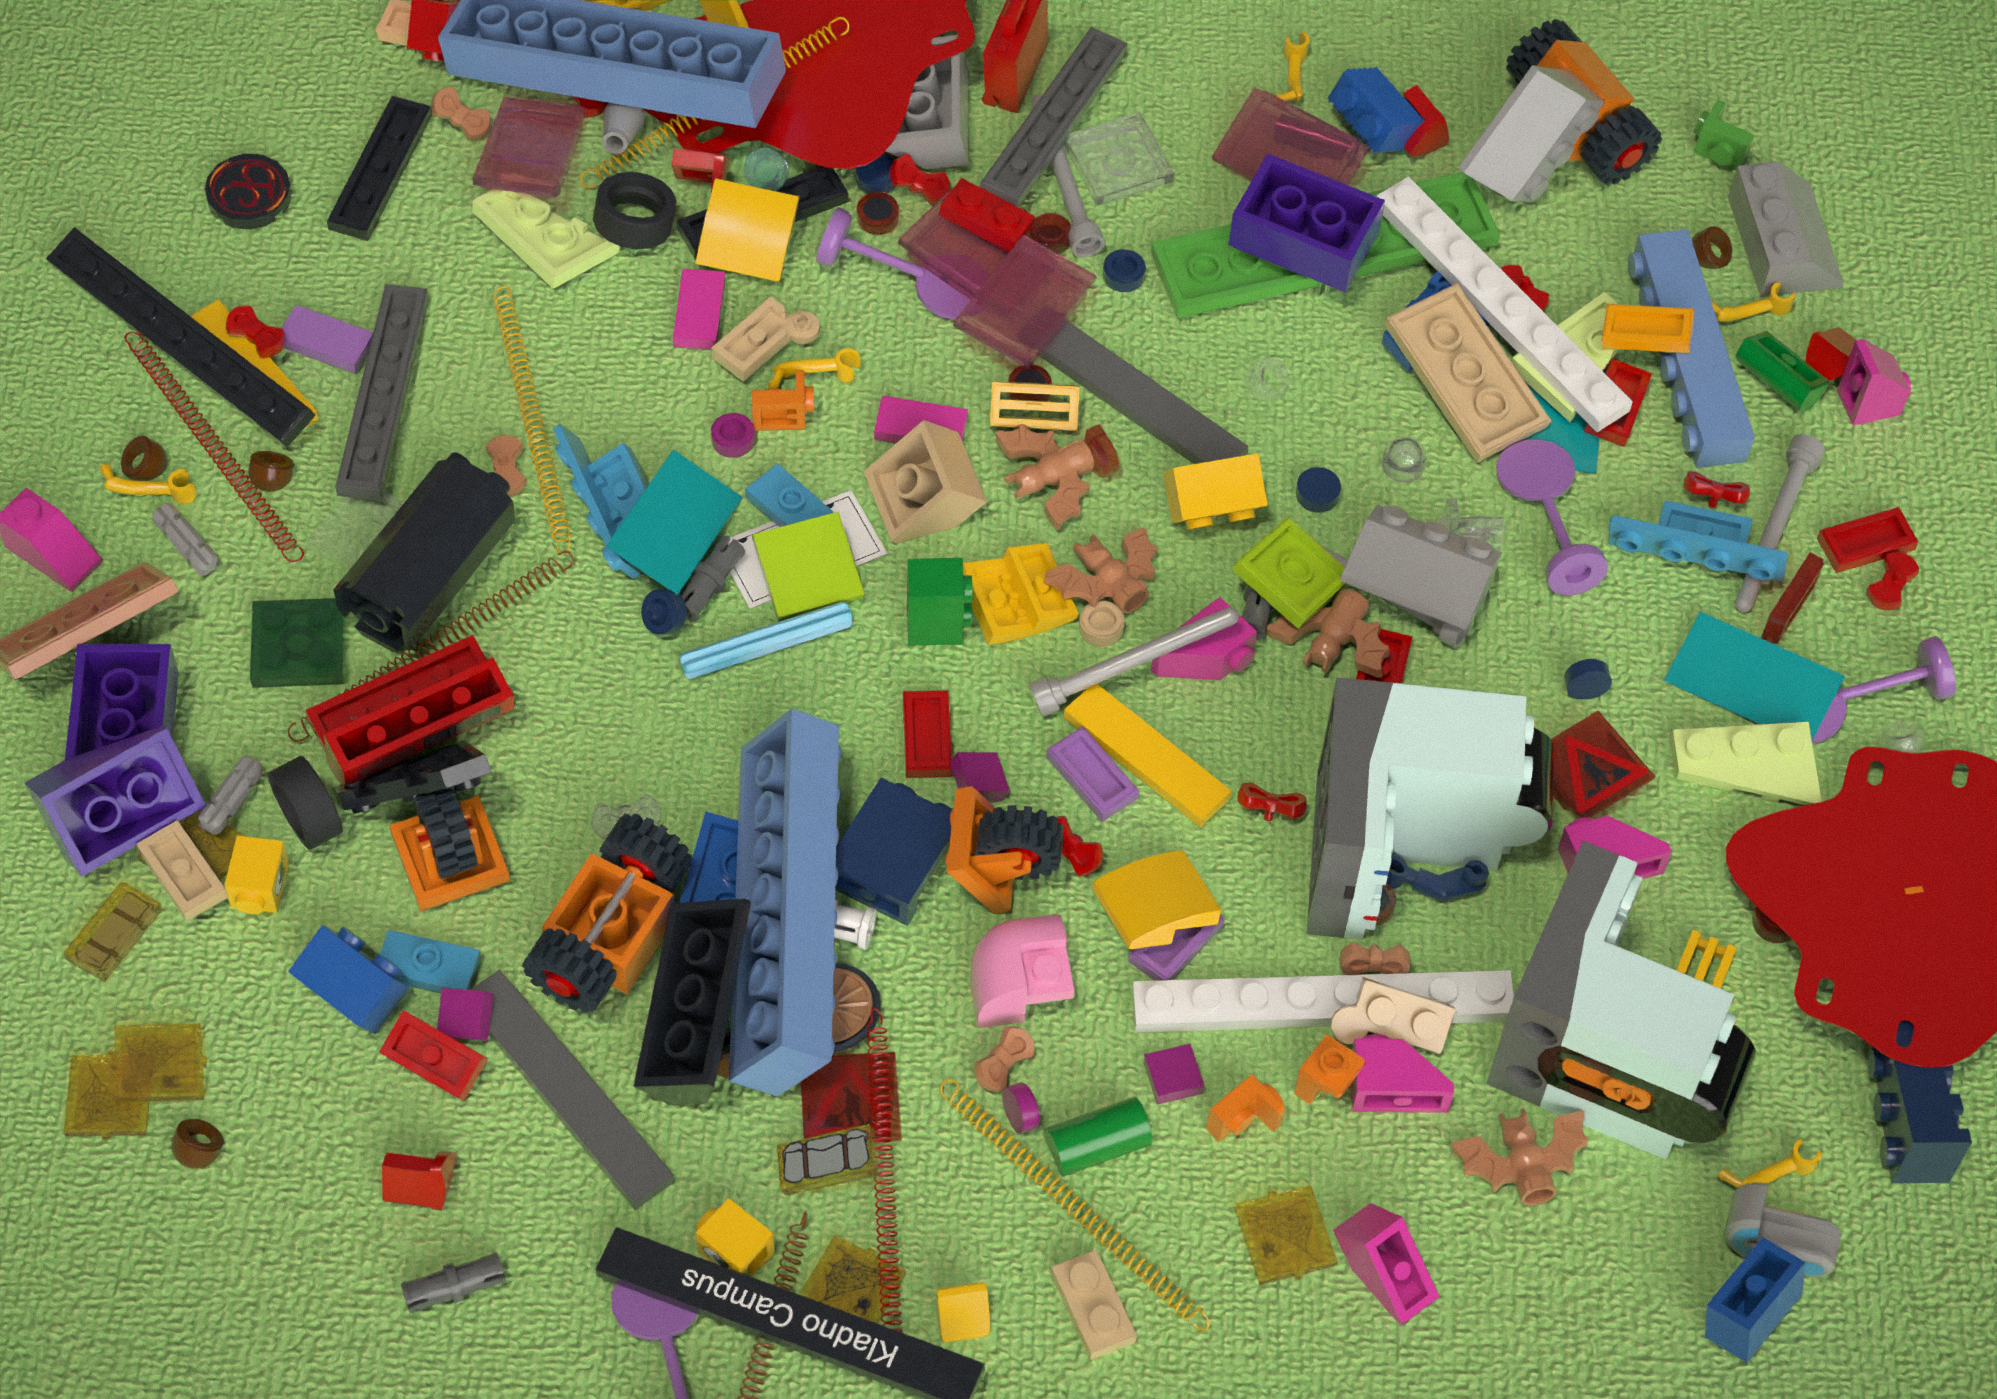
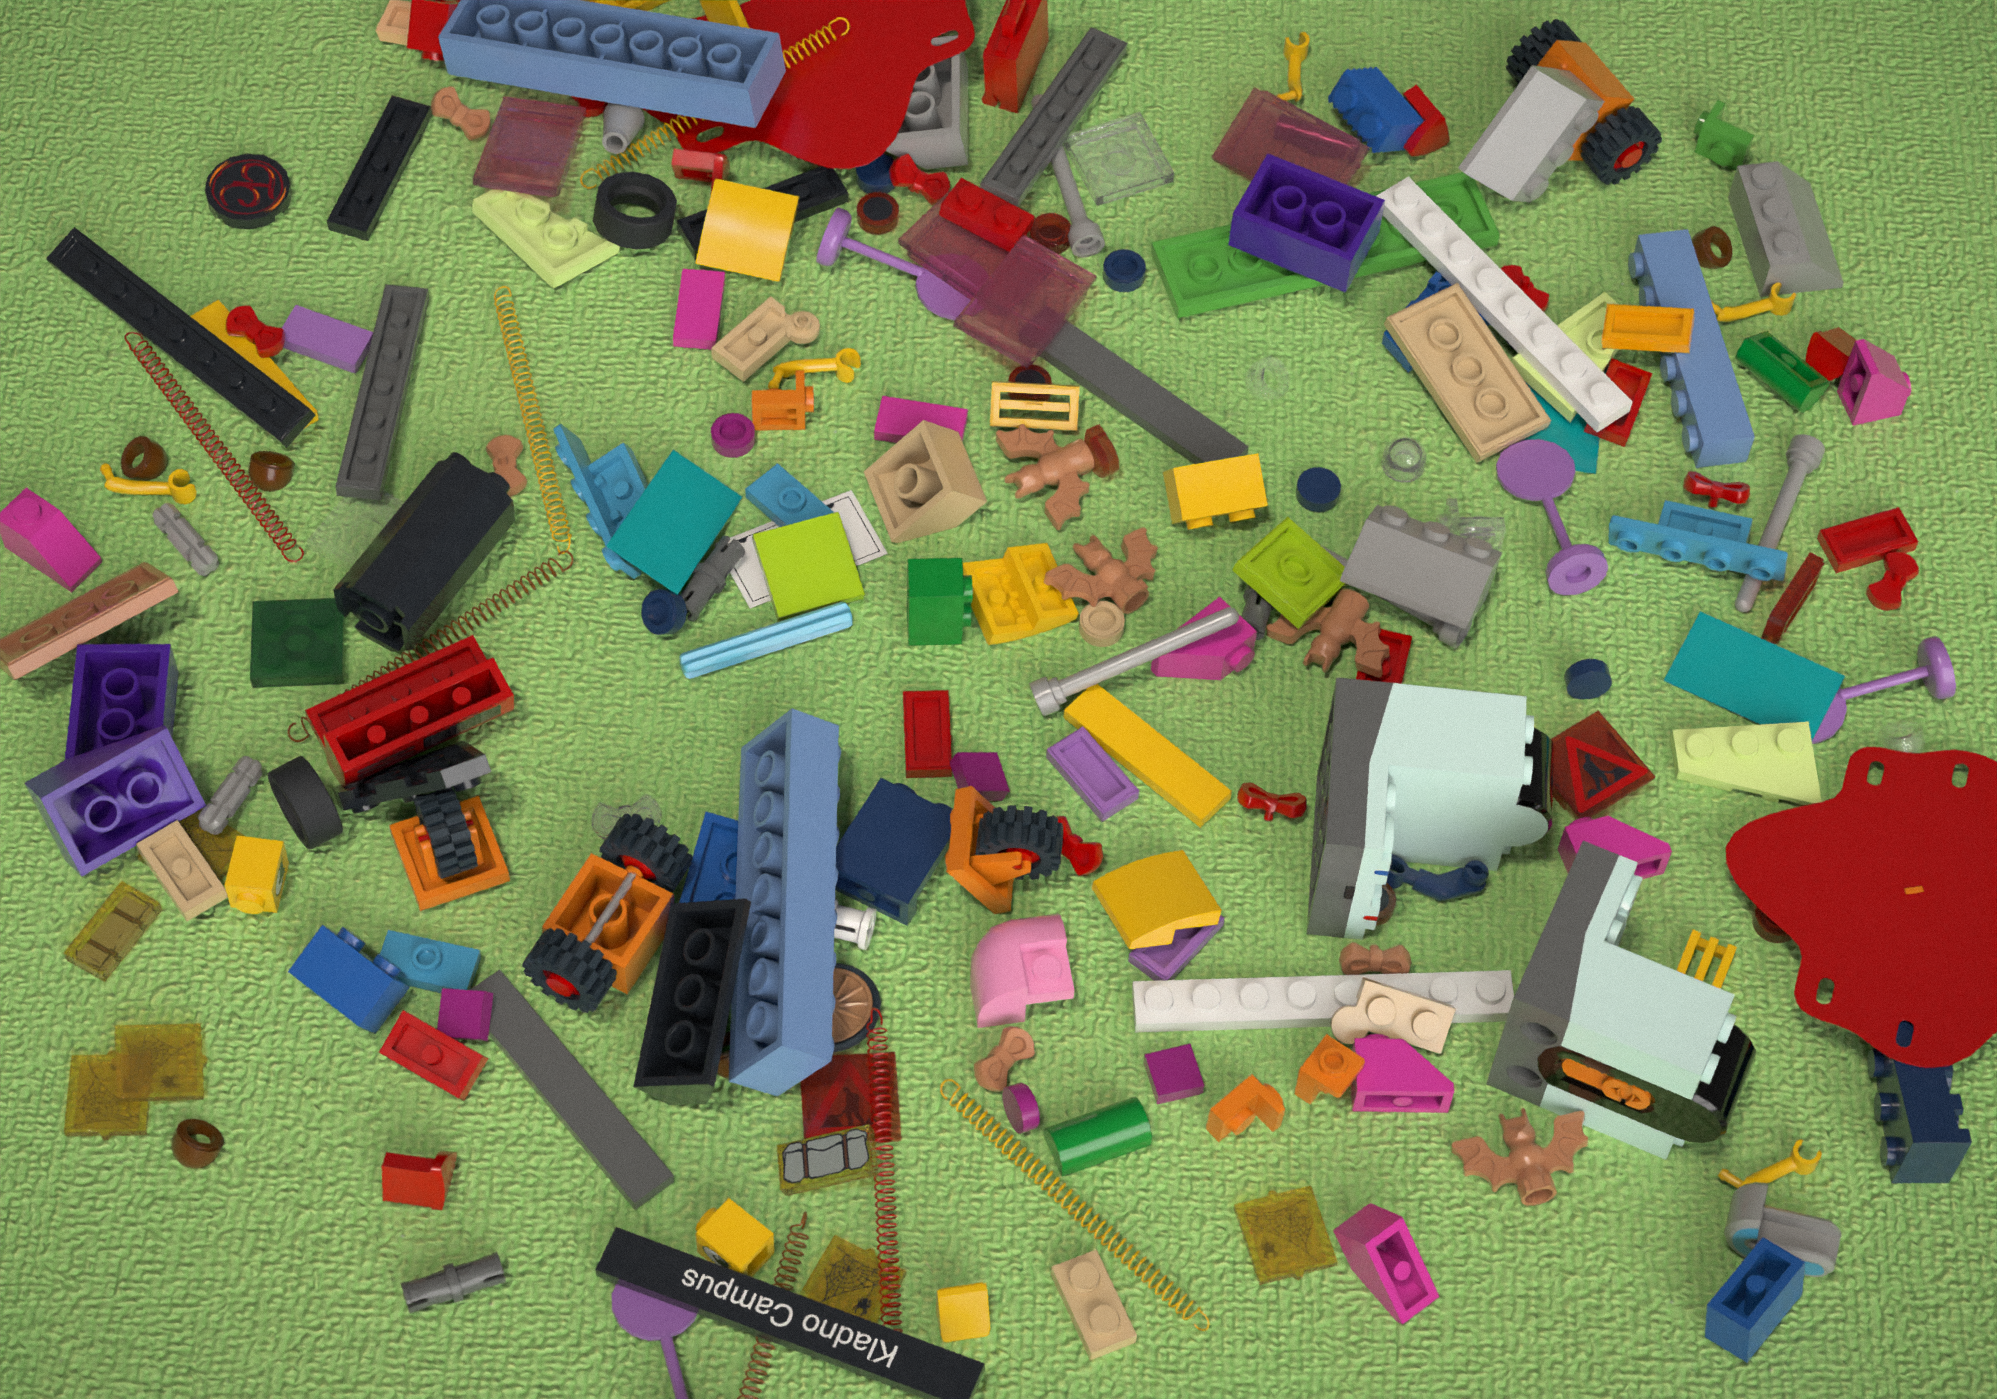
clear light blue tile [744,148,789,191] -> none

